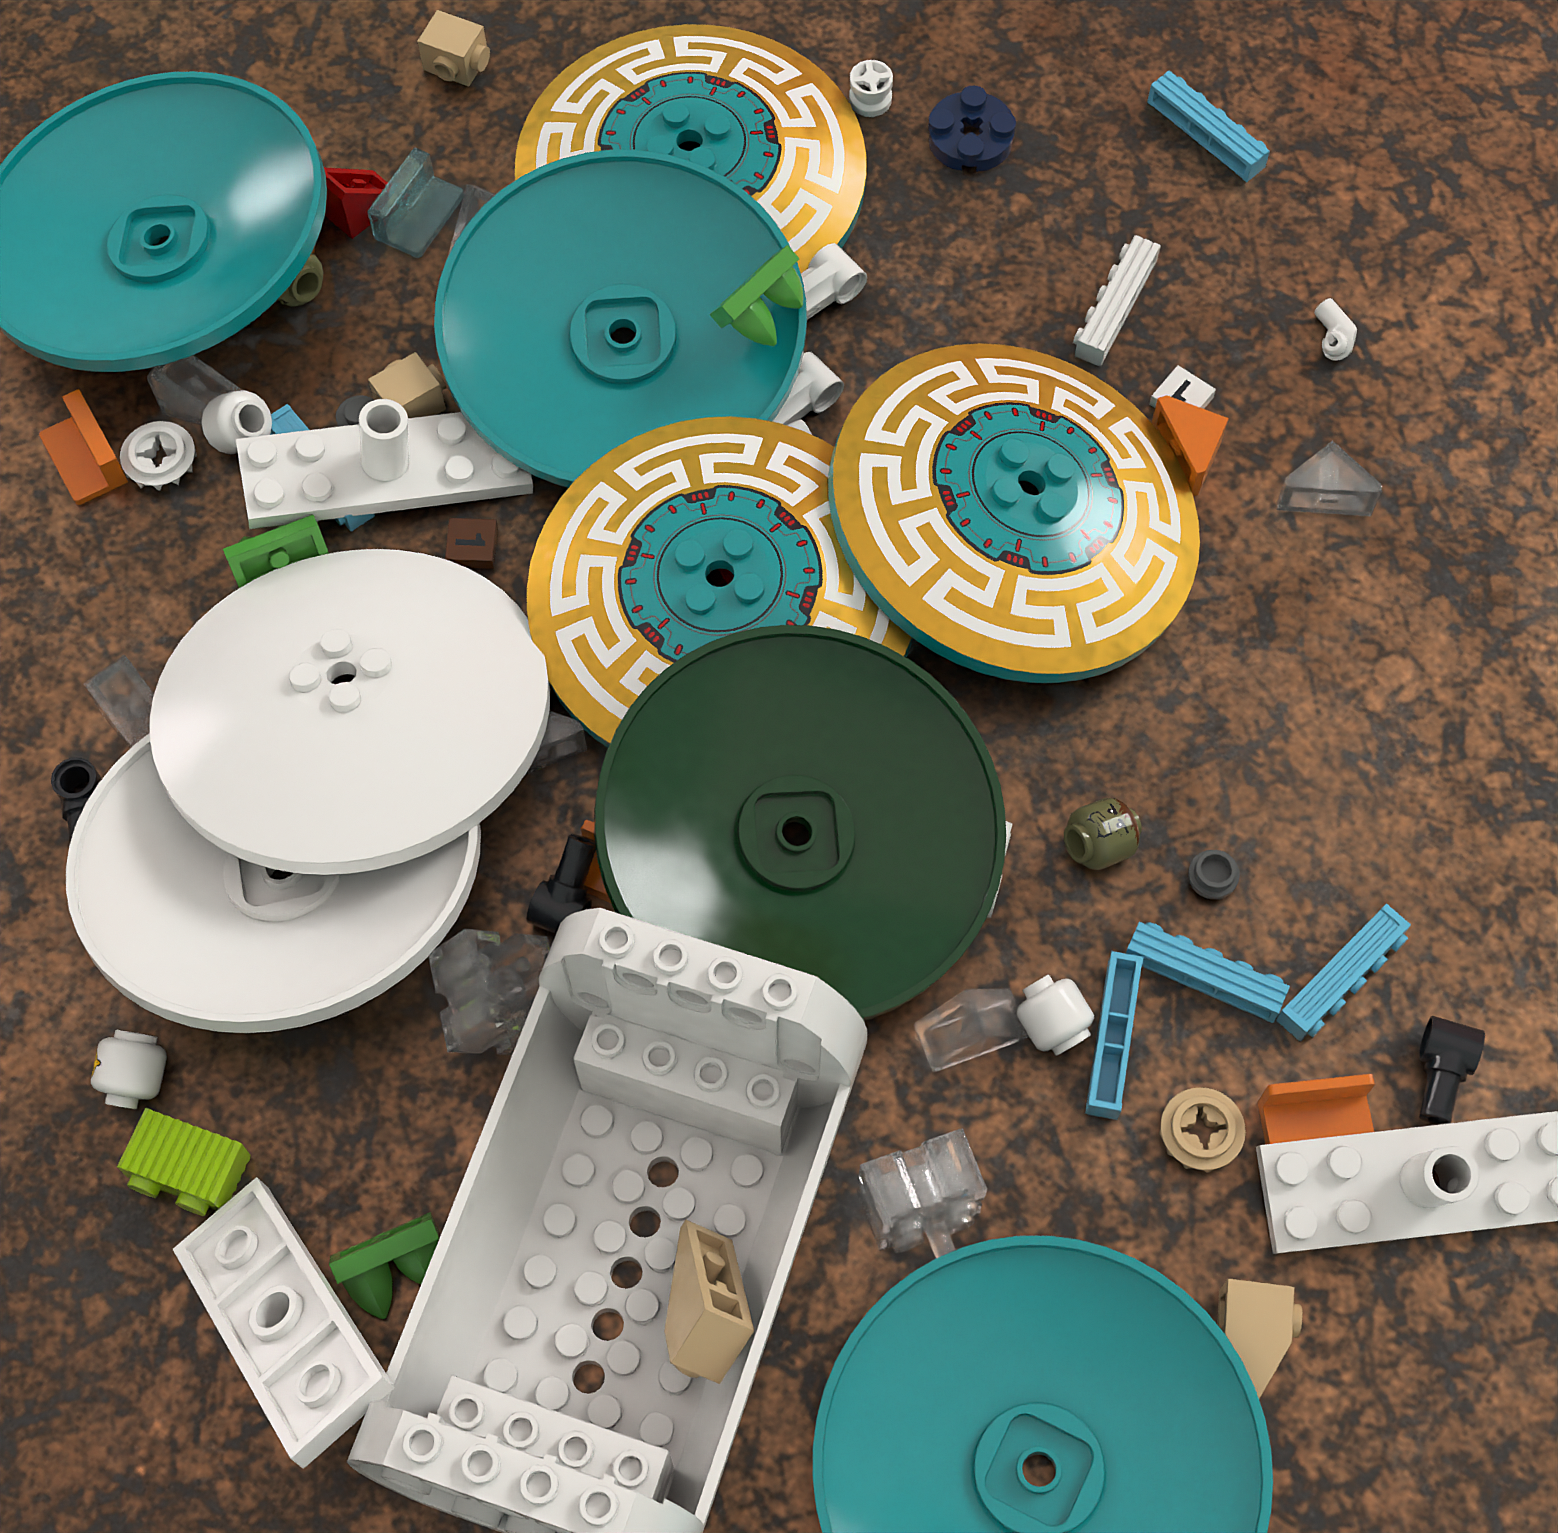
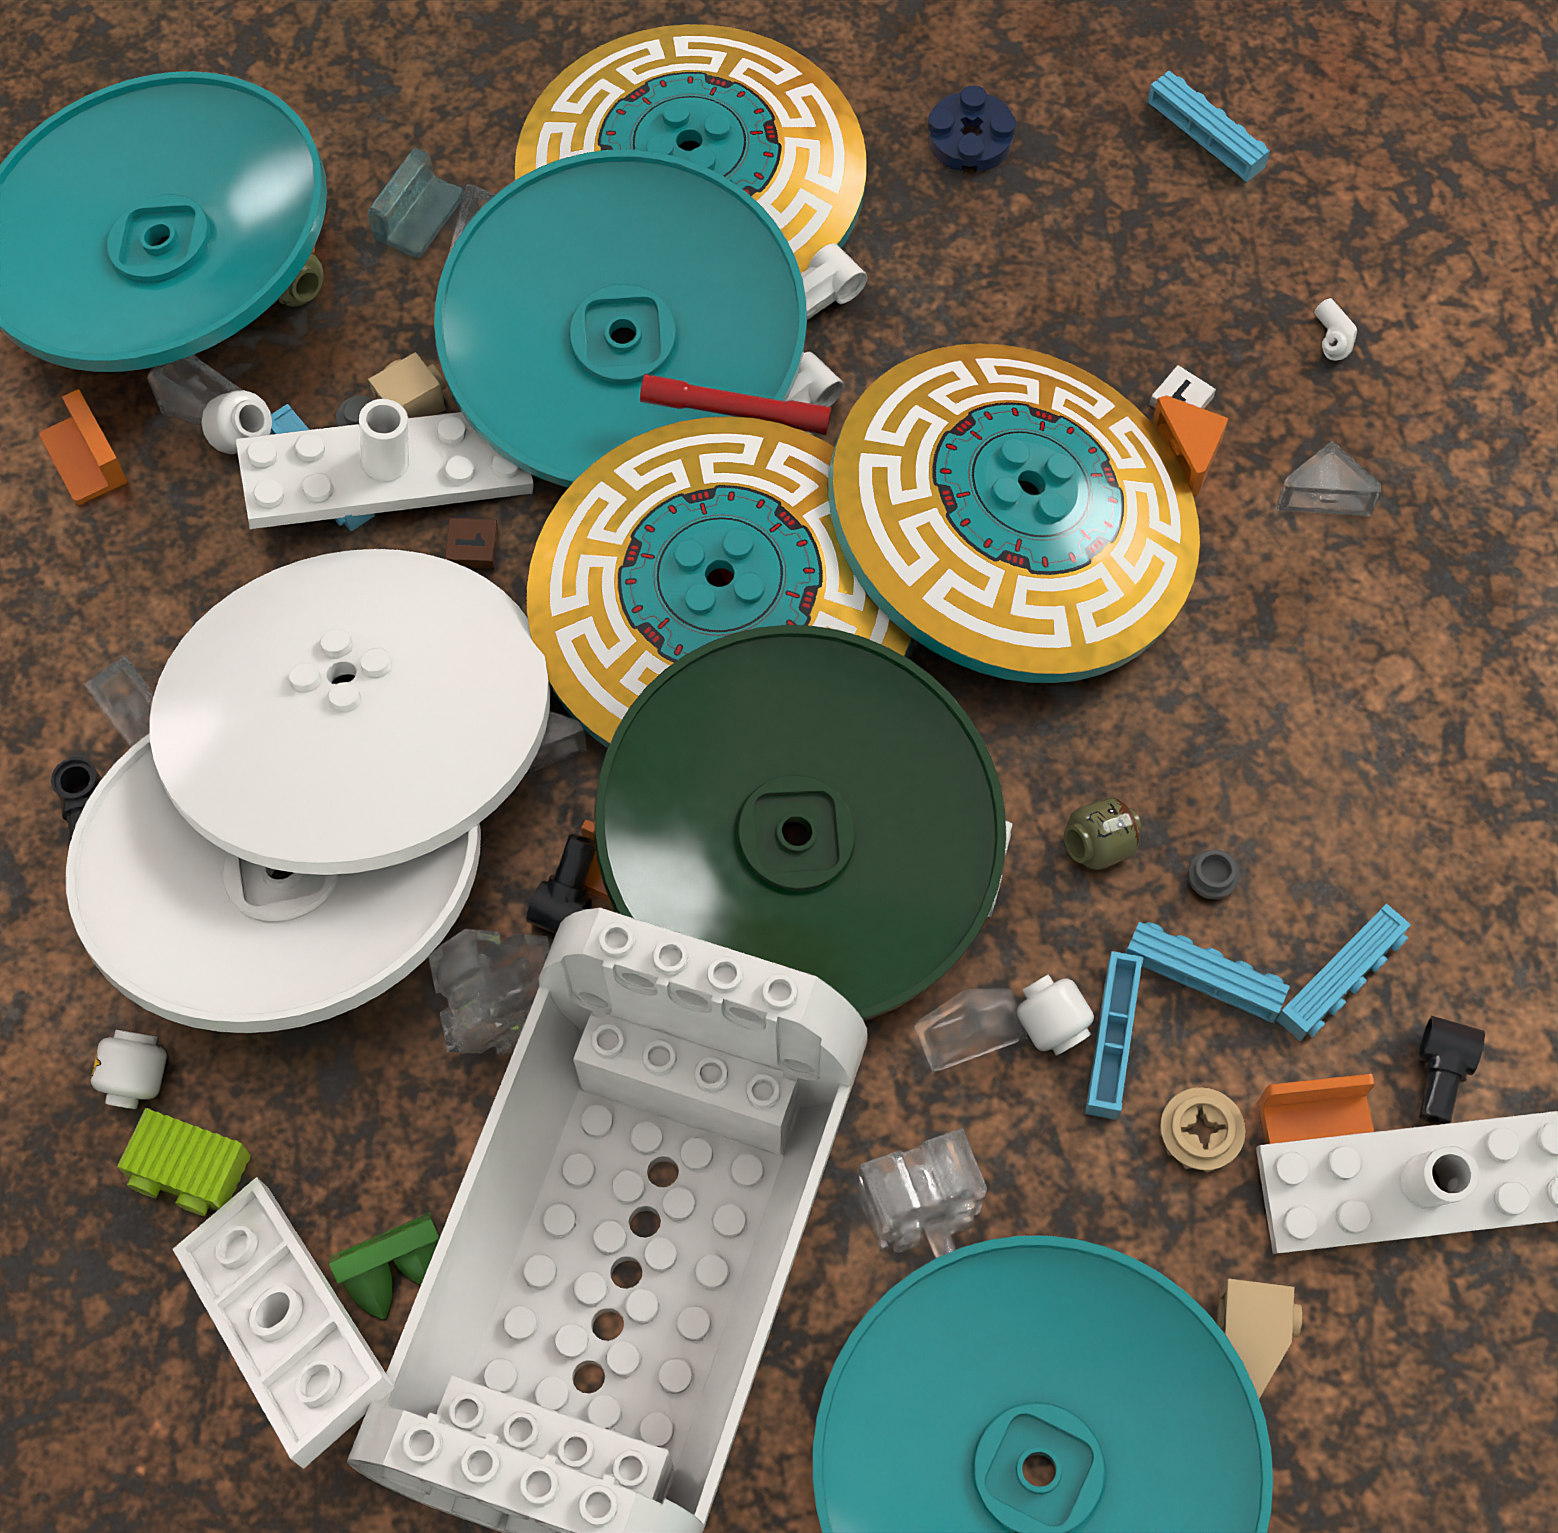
white gear [120,421,197,491] -> none
bright green tile [223,514,329,588] -> none
red slope [324,167,402,239] -> none
tan brick [417,10,490,86] -> none
tan slope [664,1219,754,1384] -> none
bright green tile [709,245,803,346] -> none
white wheel [849,60,893,117] -> none
white piece [1073,235,1161,367] -> none
none -> red piece [640,374,831,435]

